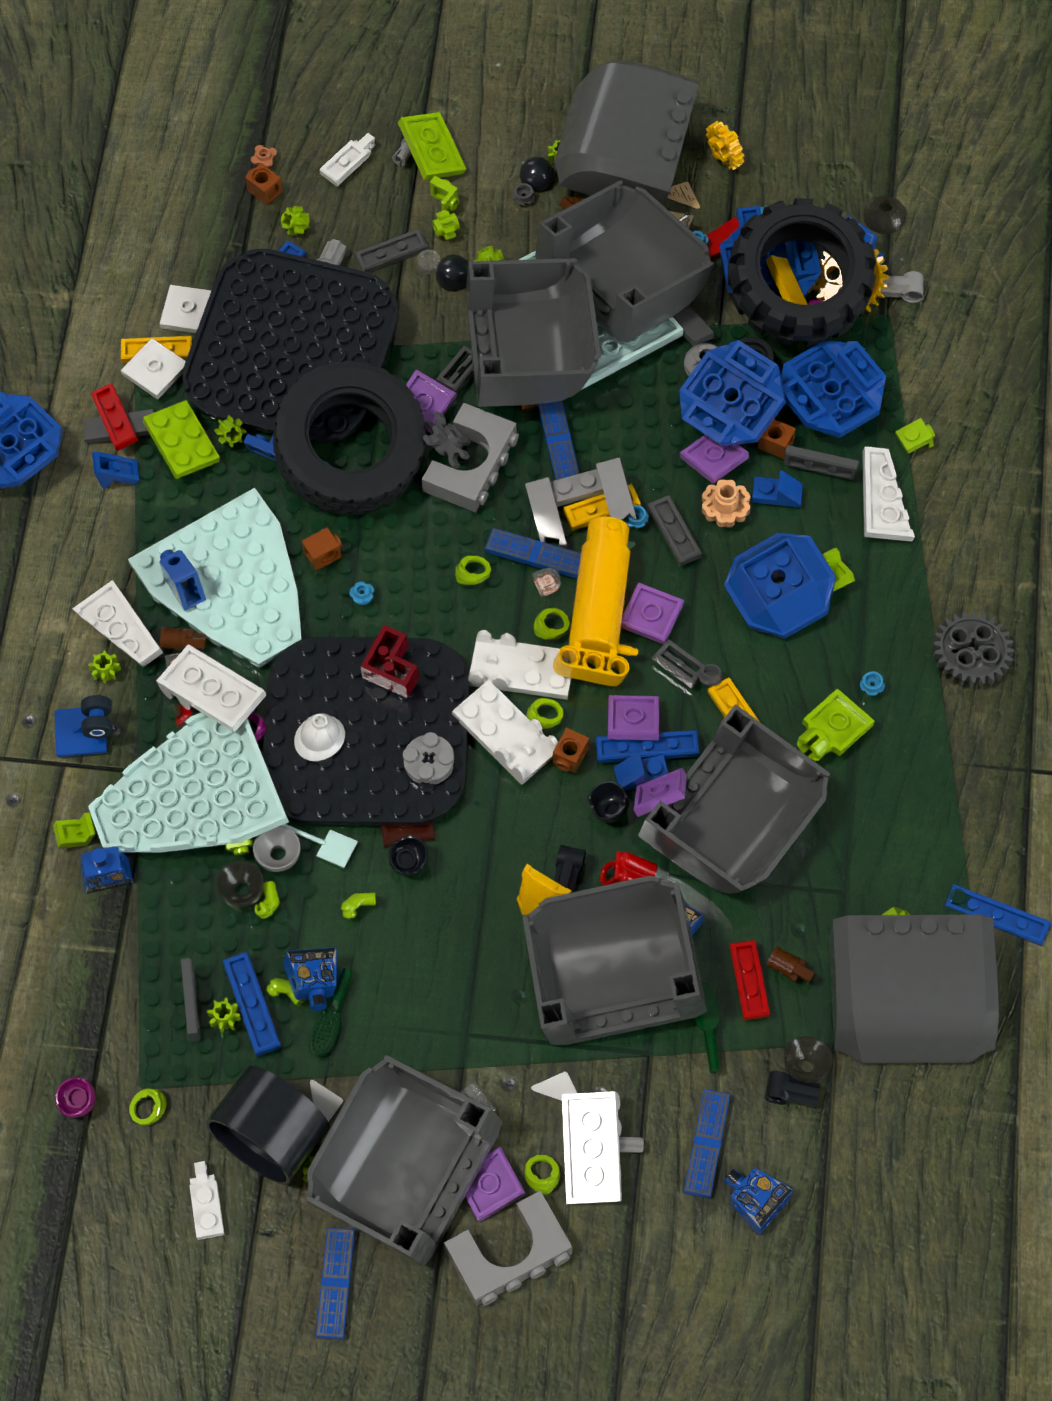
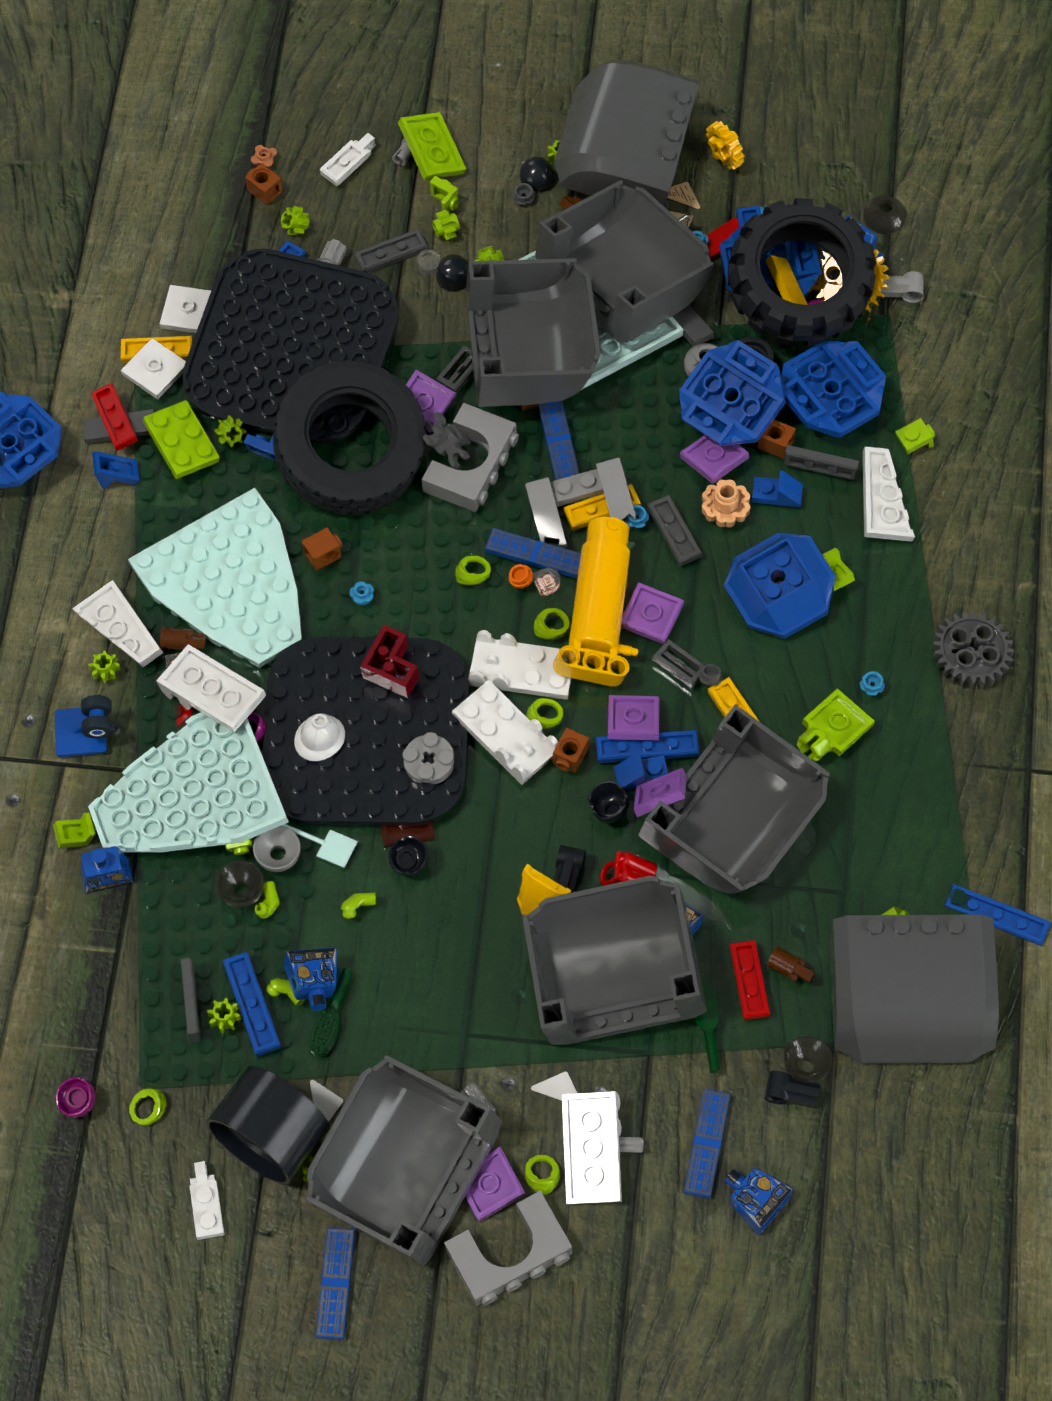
blue torso [159,549,206,611] -> none
none -> orange plate [509,564,533,589]

